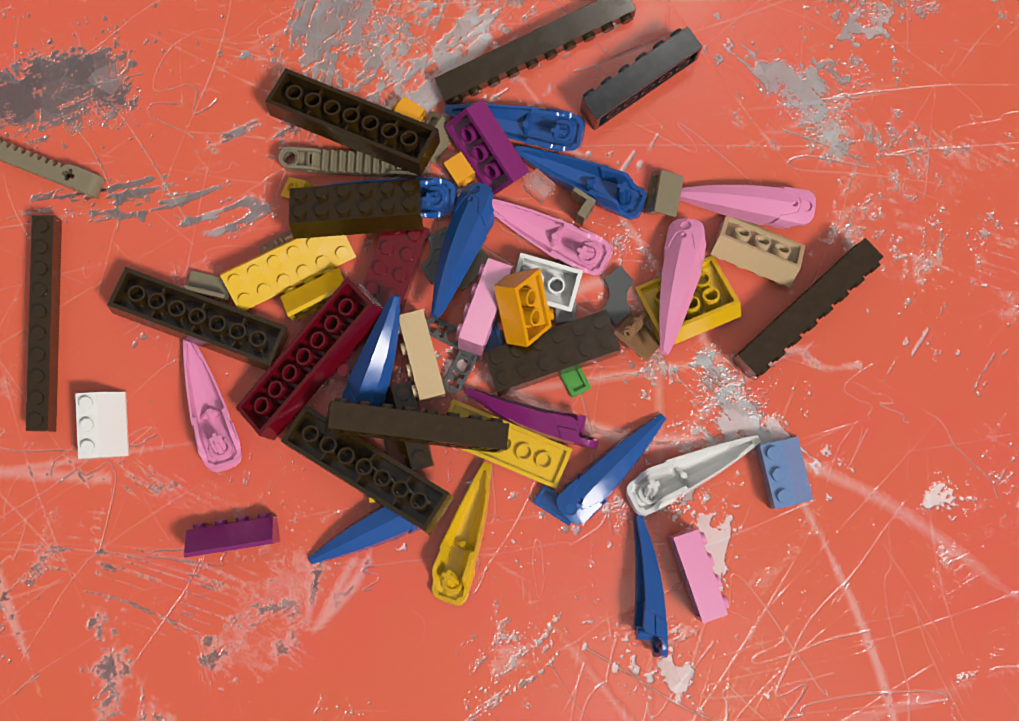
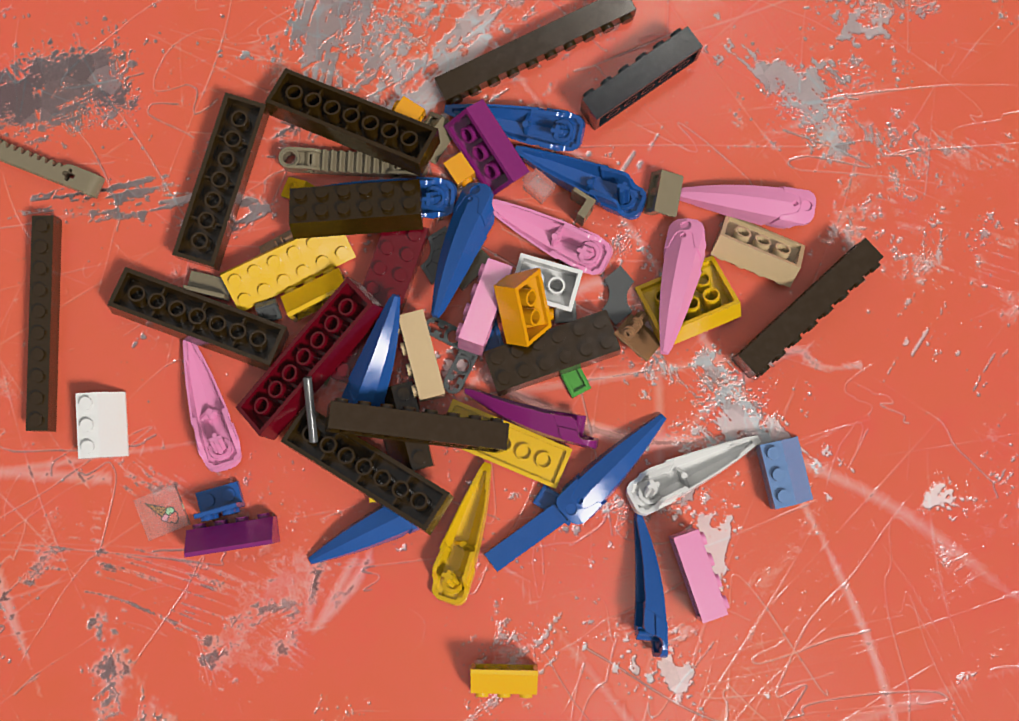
none -> clear tile [133,484,191,541]
none -> dark brown brick [172,92,270,271]
none -> blue bracket [193,481,245,522]
none -> dark grey tile [255,298,282,321]
none -> dark grey bar [303,376,318,443]
none -> yellow slope [470,663,538,698]
none -> blue tile [484,503,567,572]

